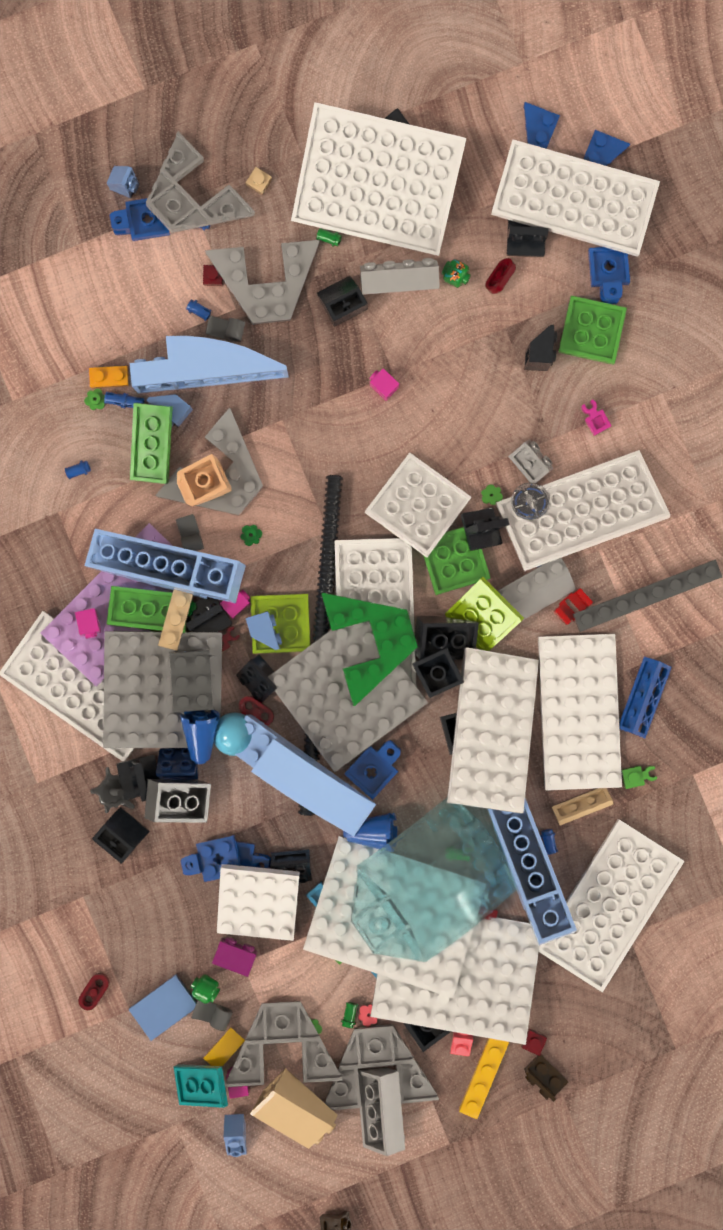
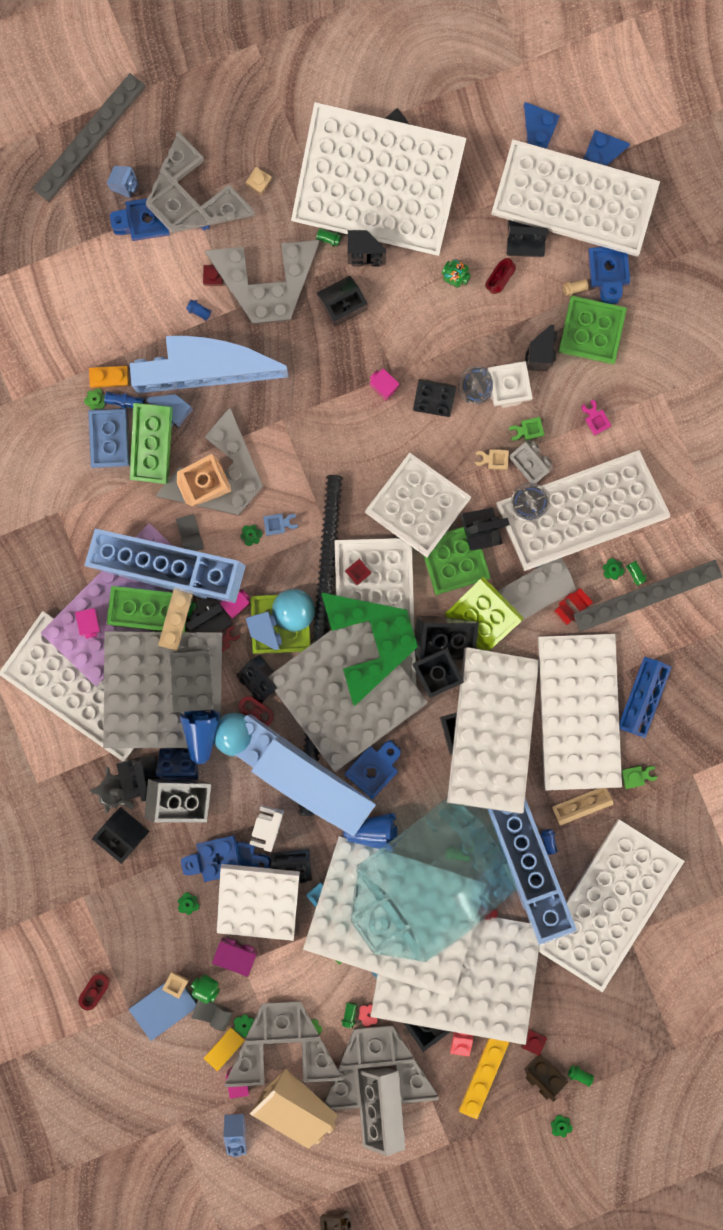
blue pin [65,460,91,479] -> none
teal tile [173,1064,228,1108] -> none
dark grey panel [206,315,245,342] -> none
light grey slope [360,258,439,295] -> none
bright green plant [481,484,503,505] -> none
none -> dark grey plate [33,73,146,202]
none -> medium blue tile [88,409,130,468]
none -> tan plate [162,971,189,999]
none -> green plant [177,892,199,915]
none -> green plant [234,1014,254,1037]
none -> white panel [250,805,284,852]
none -> medium blue plate [263,514,298,536]
none -> medium azure piece [272,589,315,632]
none -> dark red plate [345,558,372,585]
none -> black slope [347,230,386,267]
none -> black bracket [413,379,456,417]
none -> clear tile [458,366,493,404]
none -> tan plate [475,449,509,470]
none -> white panel [487,361,533,408]
none -> bright green plate [509,417,544,441]
none -> green plant [550,1115,573,1138]
none -> tan pin [563,279,588,297]
none -> green pin [568,1065,594,1087]
none -> green plant [603,558,624,580]
none -> green pin [626,560,647,586]

